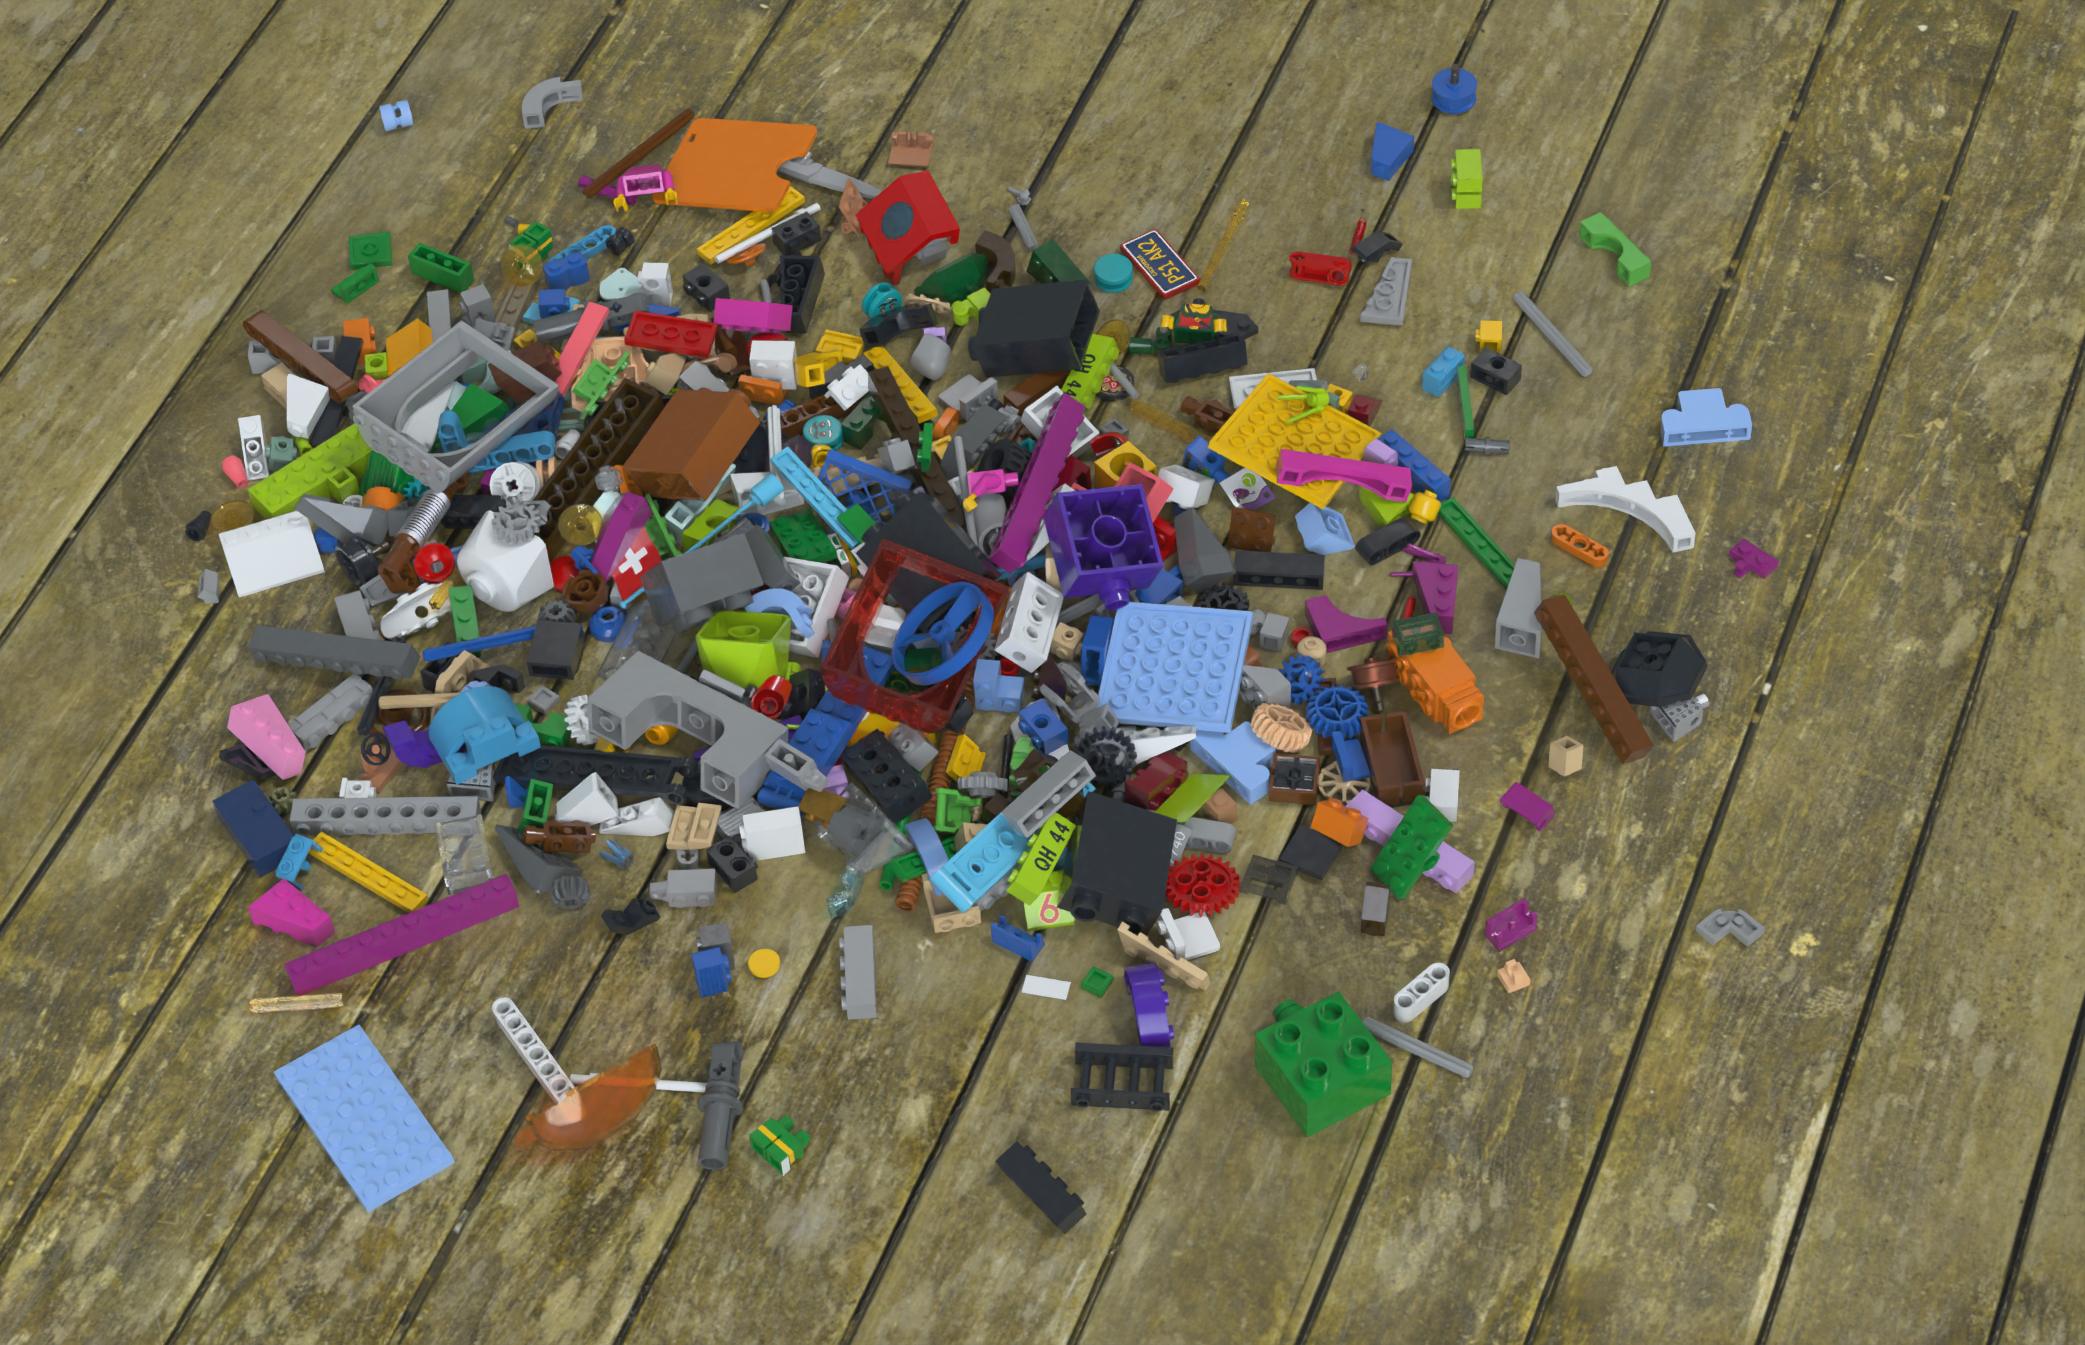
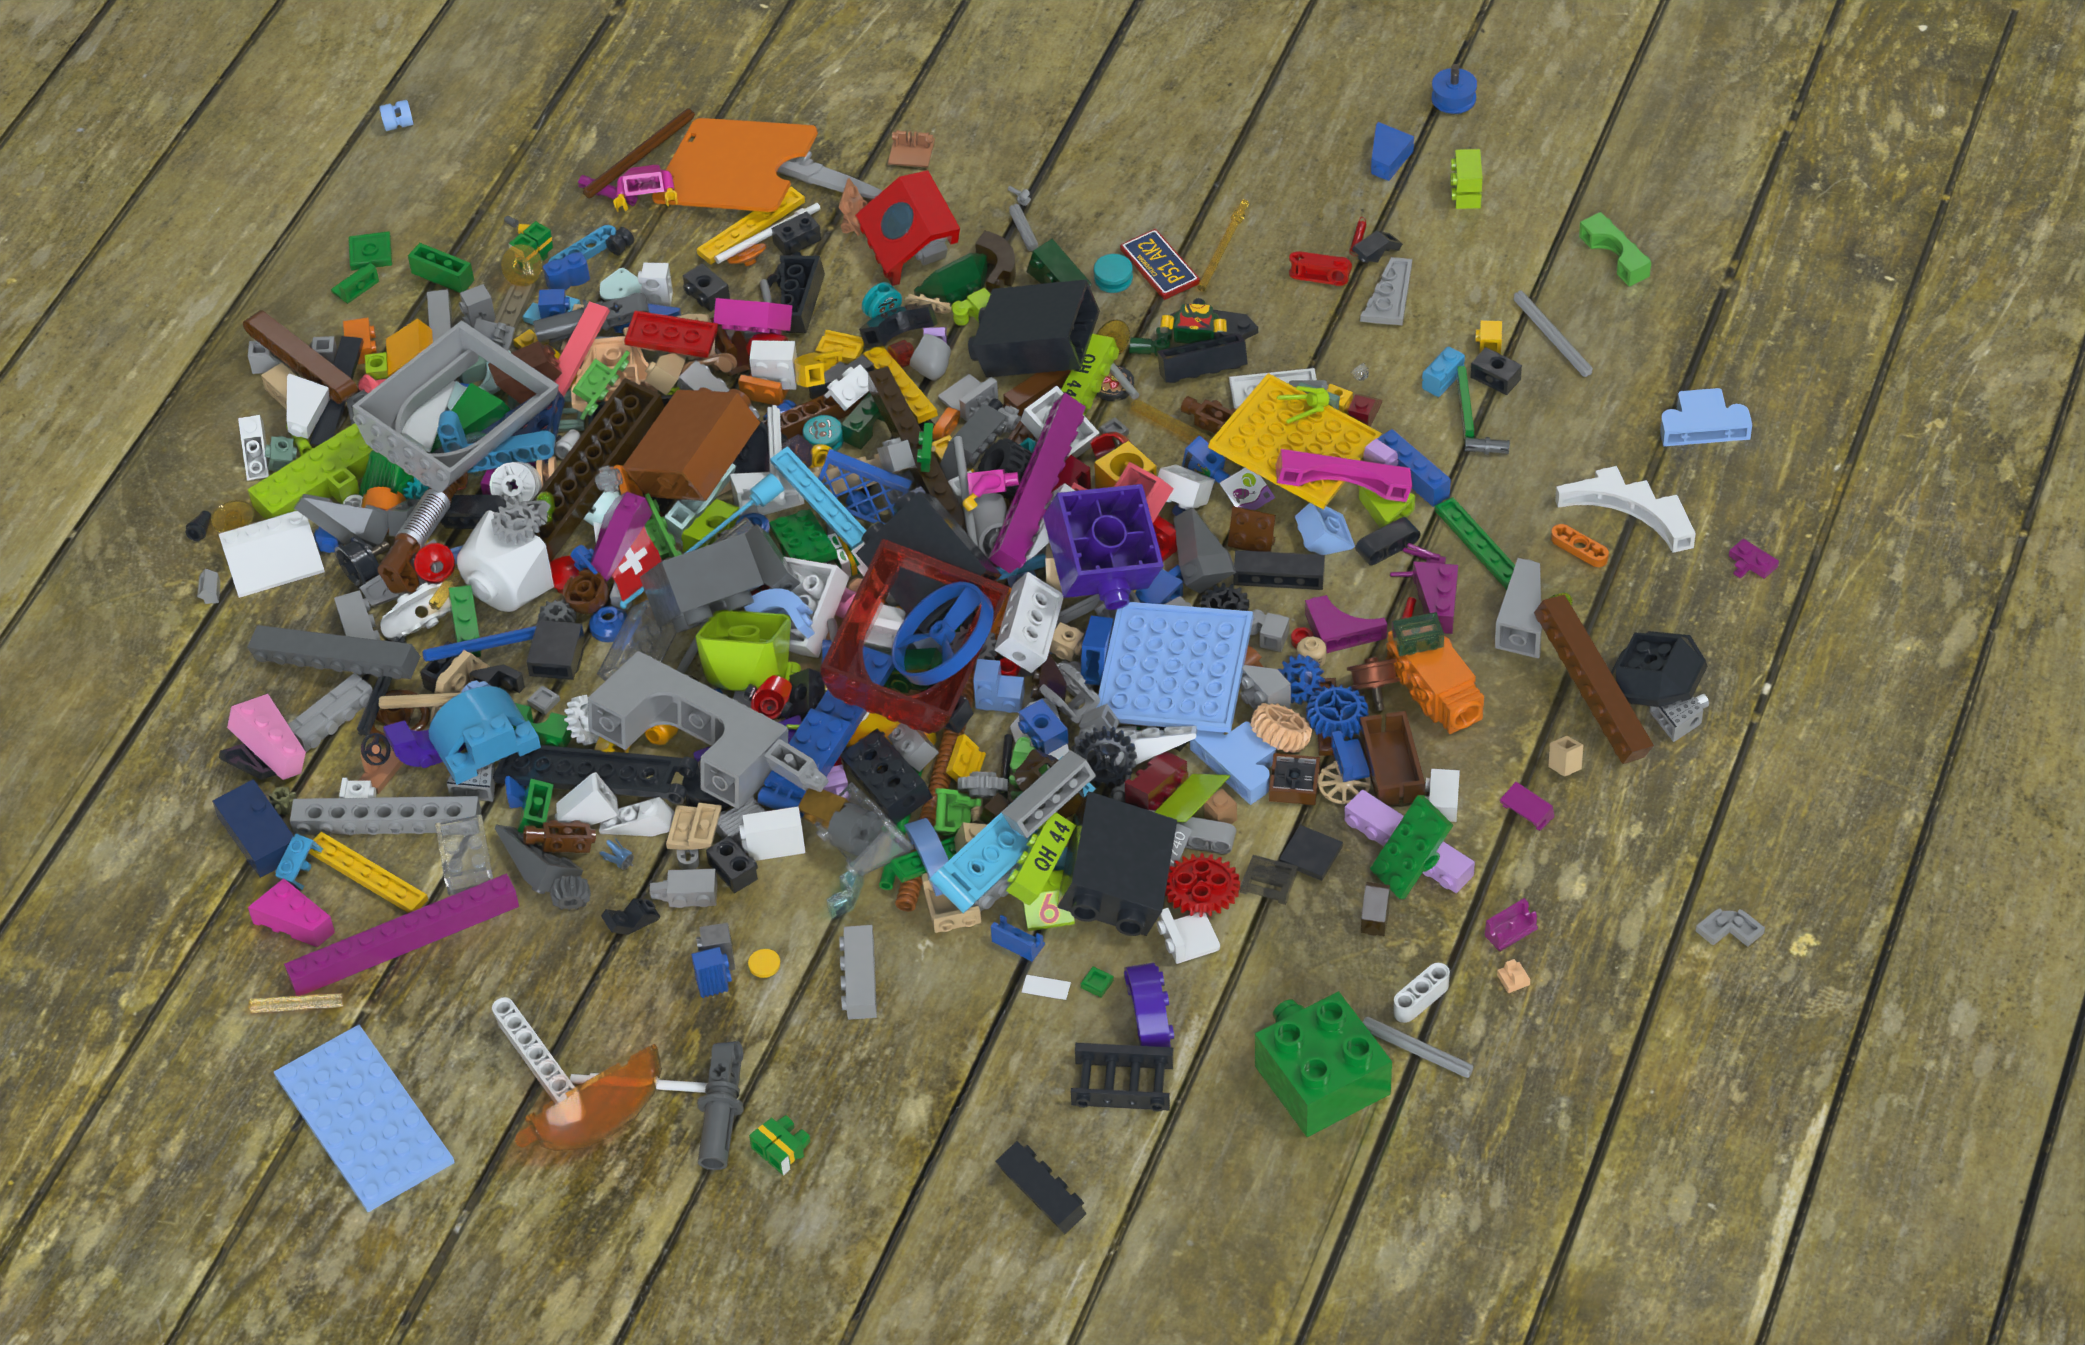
coral cone [222,455,249,488] -> none
light grey arch [522,77,583,129] -> none
clear yellow dish [558,504,603,546] -> none
light grey plate [699,670,745,703] -> none
green panel [837,504,876,544] -> none
tan wing [1117,922,1210,991] -> none
orange brick [1310,798,1369,847] -> none
yellow head [1408,490,1441,524] -> none
none -> clear neon green cylinder [536,492,555,522]
none -> clear red plate [888,340,914,368]

